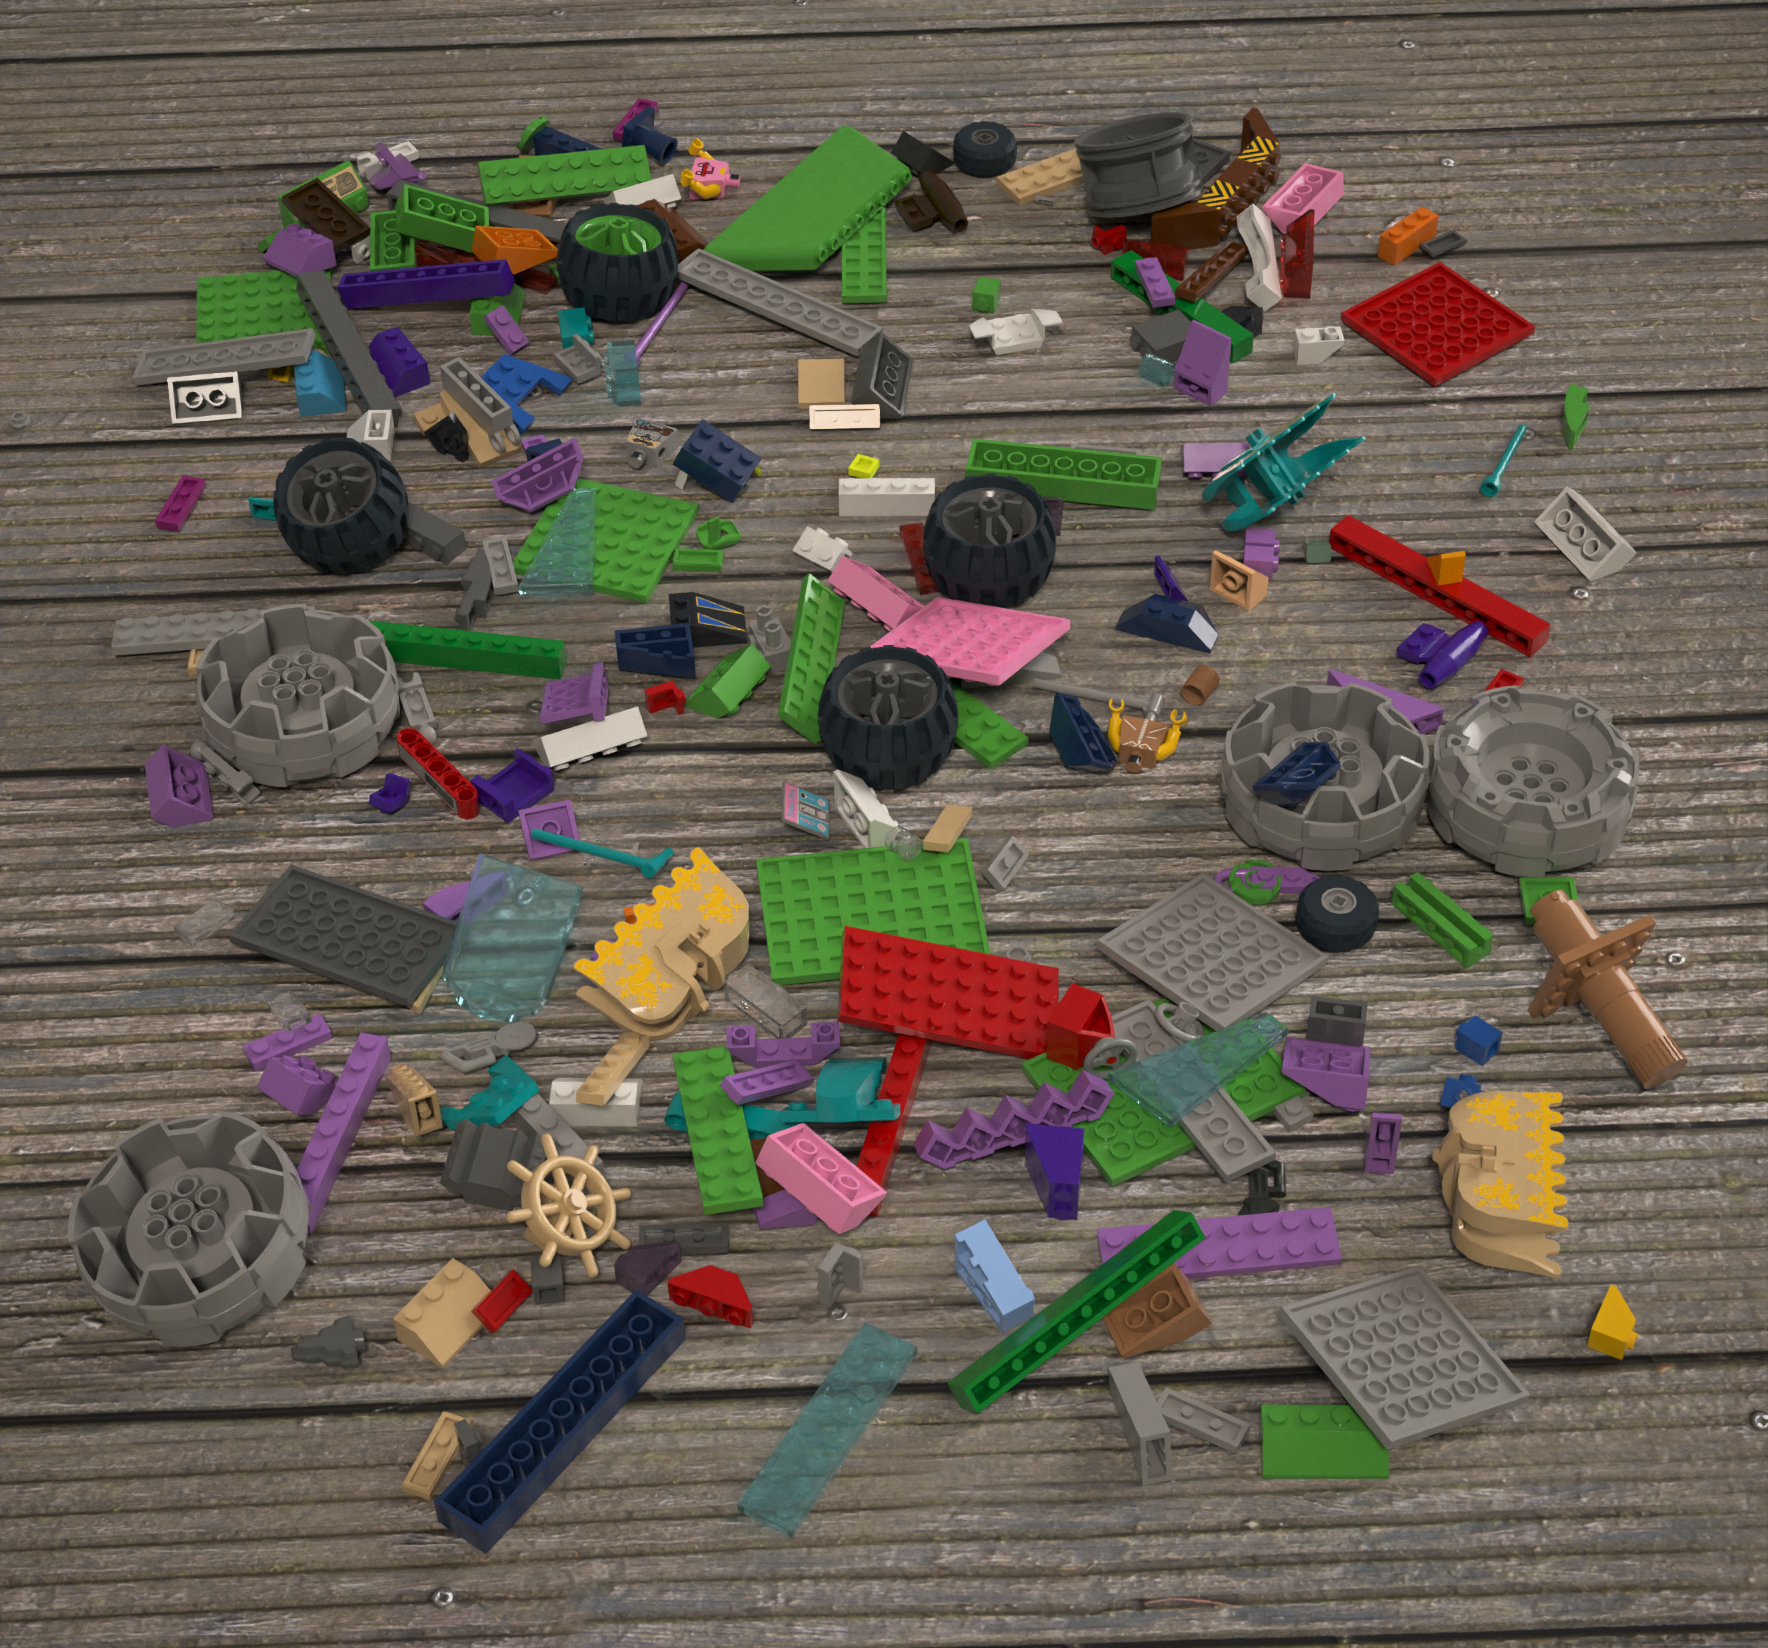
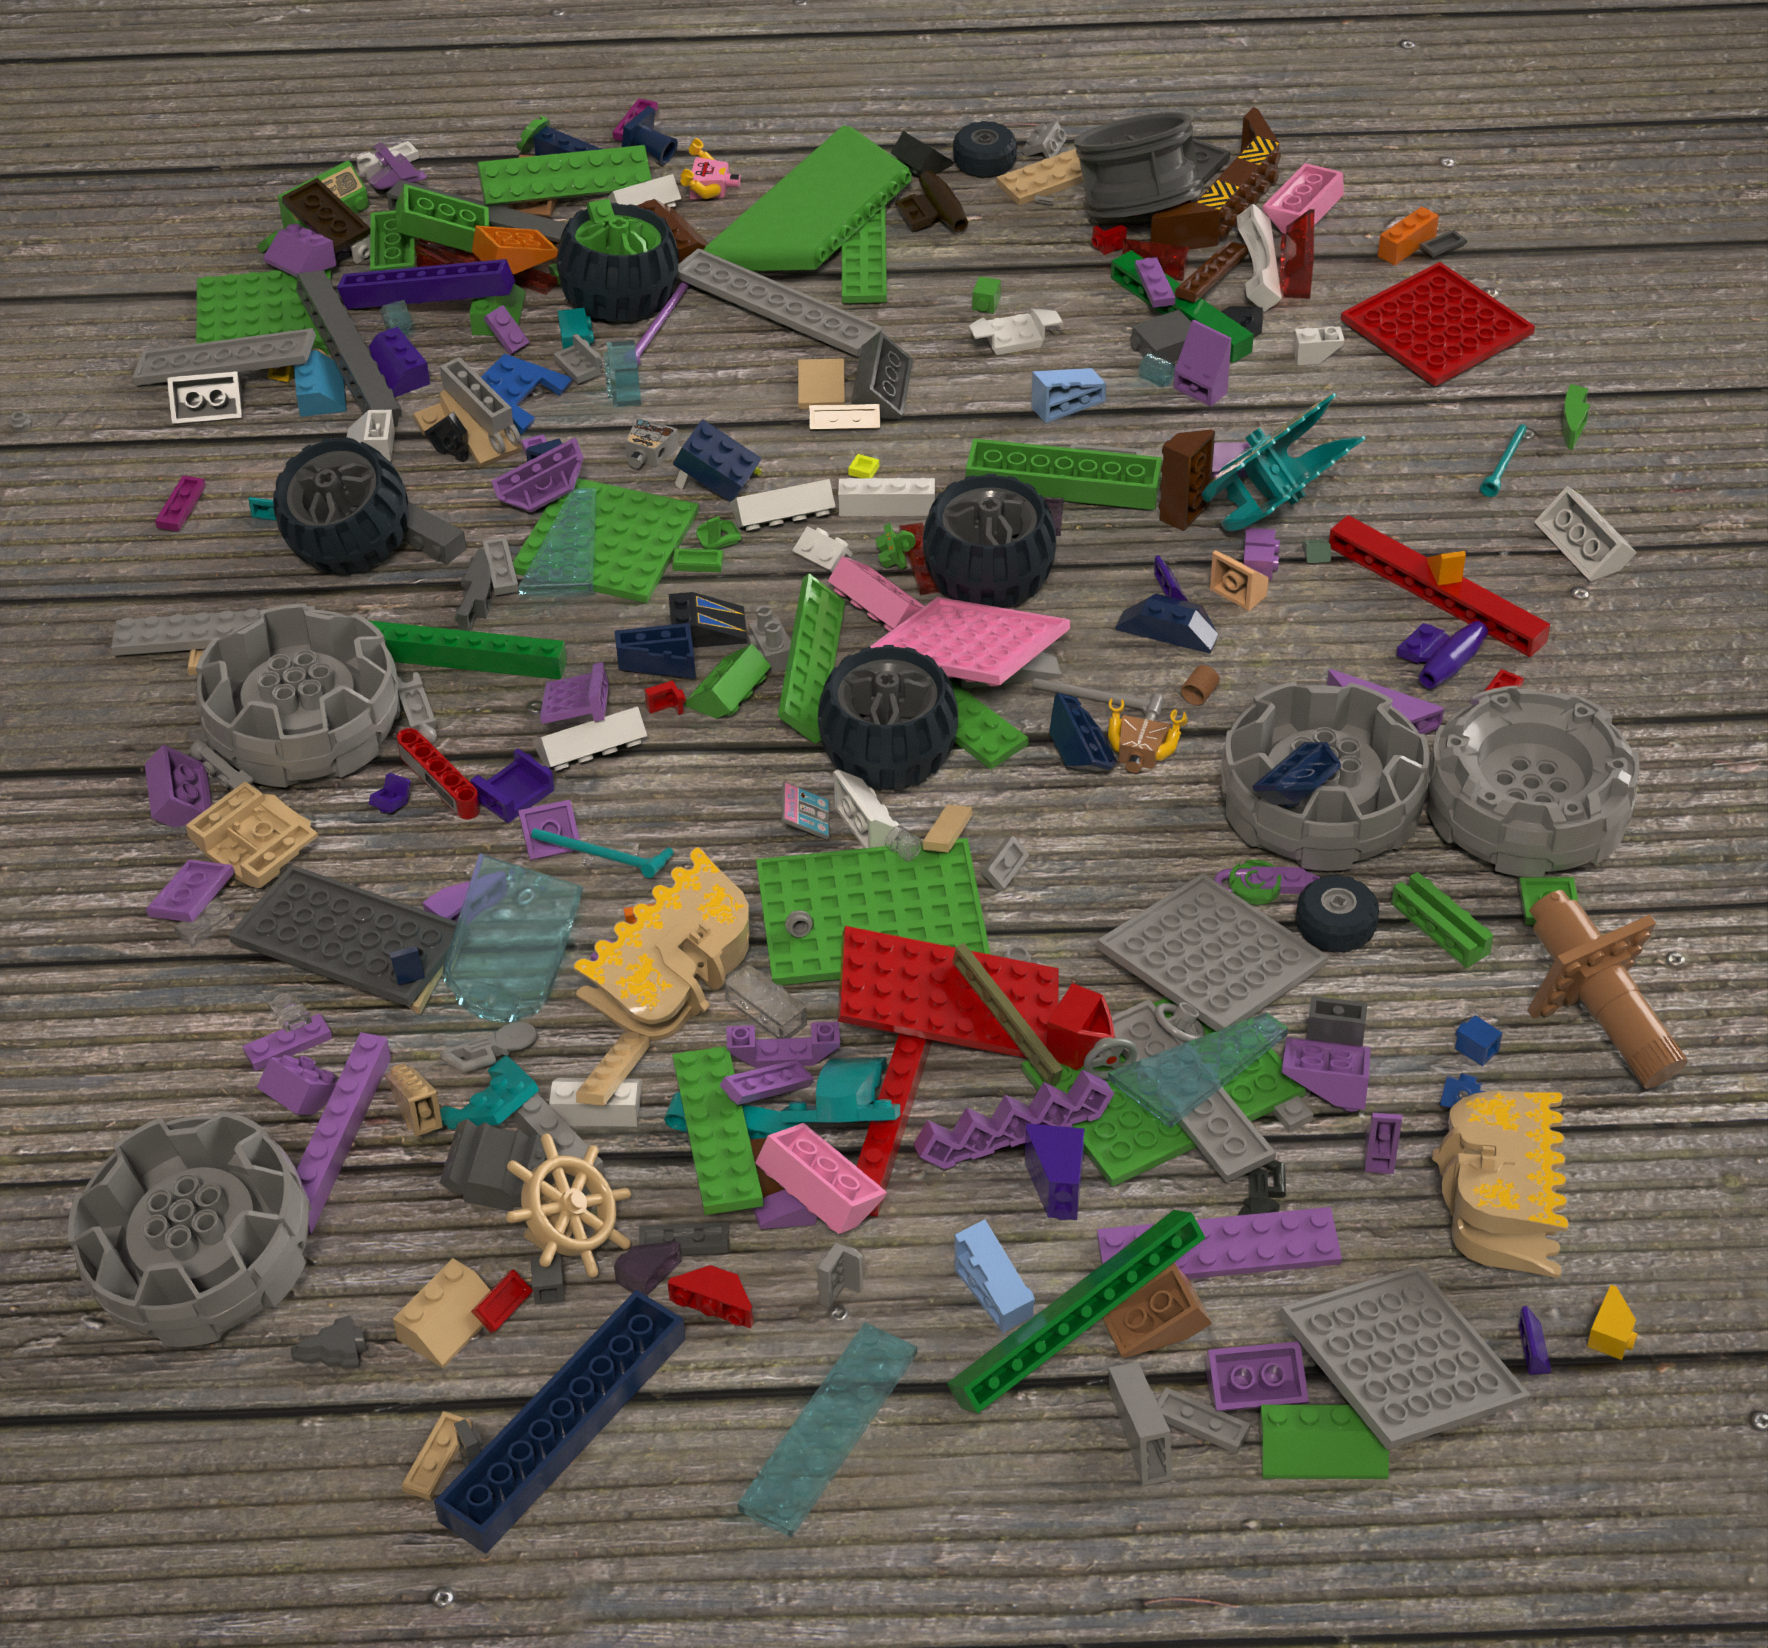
none -> medium lavender tile [146,860,235,922]
none -> tan slope [186,781,318,888]
none -> clear light blue brick [380,300,413,335]
none -> dark blue slope [390,946,425,985]
none -> bright green plate [586,199,615,225]
none -> white slope [730,479,835,531]
none -> light grey plate [785,910,813,937]
none -> bright green hips [875,523,916,569]
none -> olive tile [952,943,1063,1086]
none -> light grey bracket [1022,121,1067,159]
none -> light blue wedge [1031,368,1106,423]
none -> reddish brown slope [1159,429,1215,531]
none -> medium lavender slope [1205,1341,1309,1412]
none -> dark purple slope [1518,1306,1551,1375]

